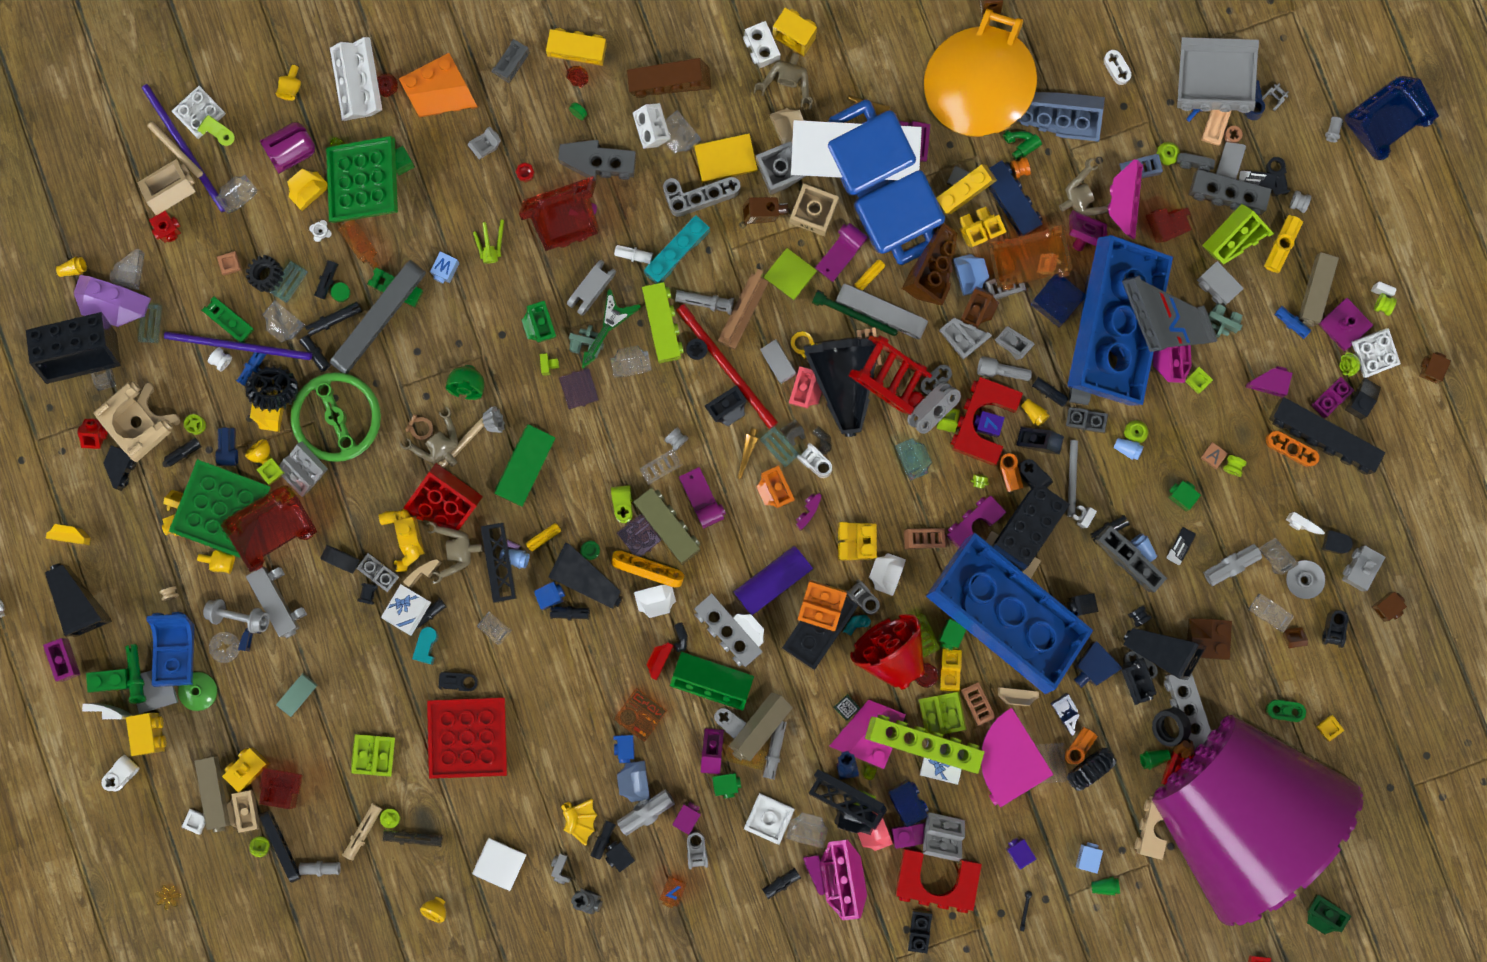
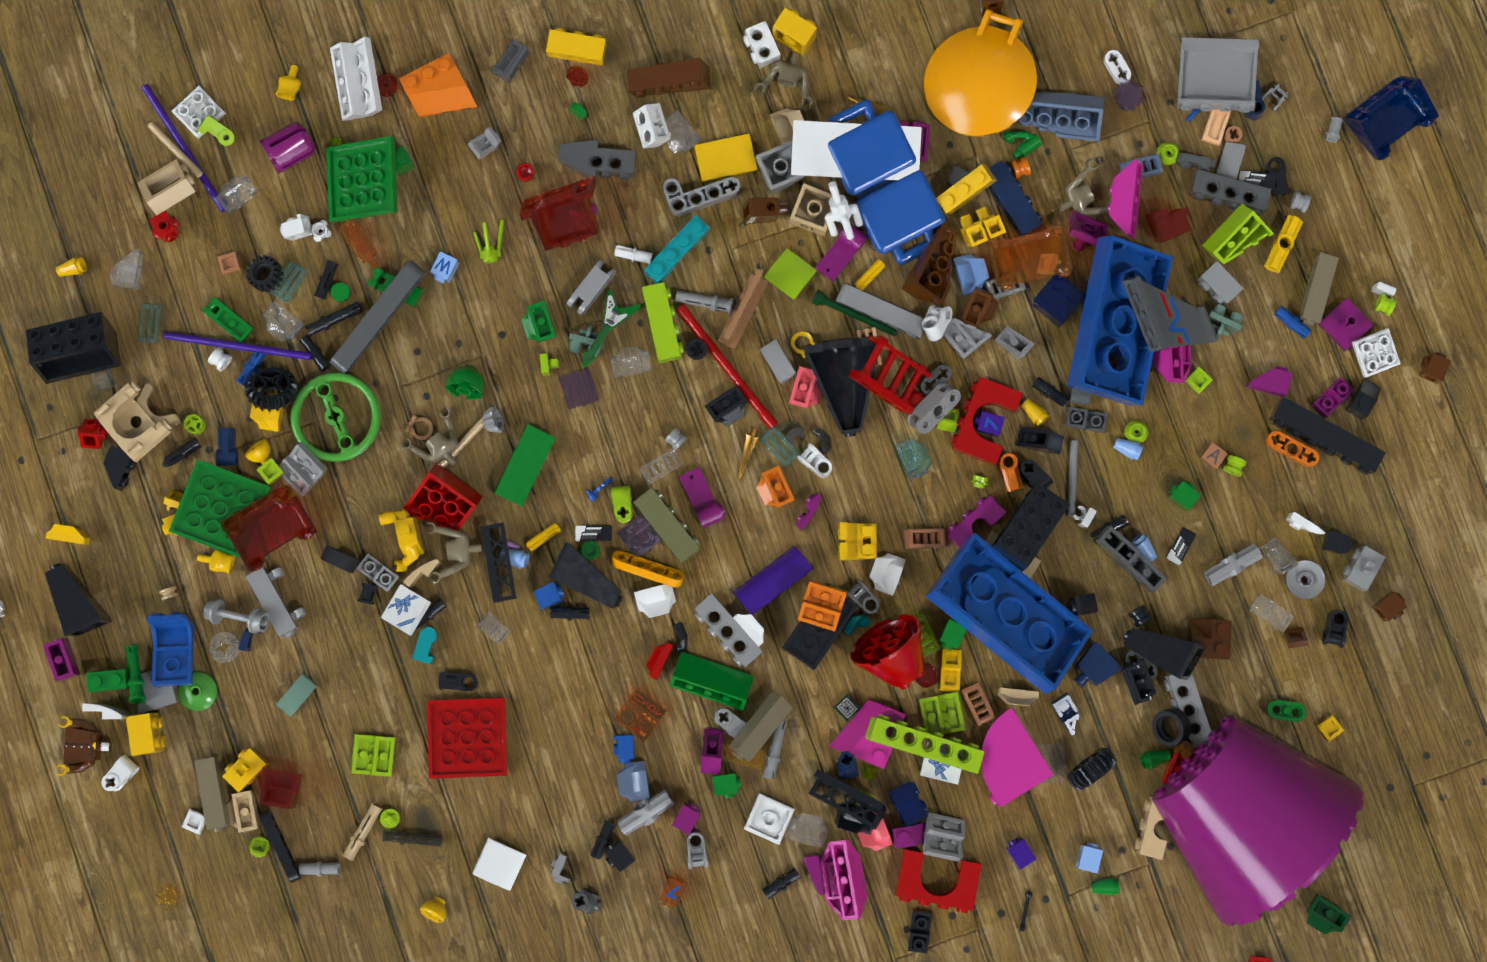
medium lavender wedge [73,275,151,327] -> none
yellow slope [287,168,328,211] -> none
yellow arm [561,799,597,846] -> none
light grey piece [977,356,1032,381] -> none
orange piece [1064,727,1098,764] -> none
lime plate [1339,353,1360,377] -> none
none -> reddish brown torso [54,715,112,776]
none -> white brick [280,214,313,241]
none -> sticker [575,525,612,541]
none -> blue piece [586,477,614,502]
none -> white plant [825,182,863,240]
none -> white piece [922,305,952,341]
none -> clear purple brick [1114,79,1144,111]

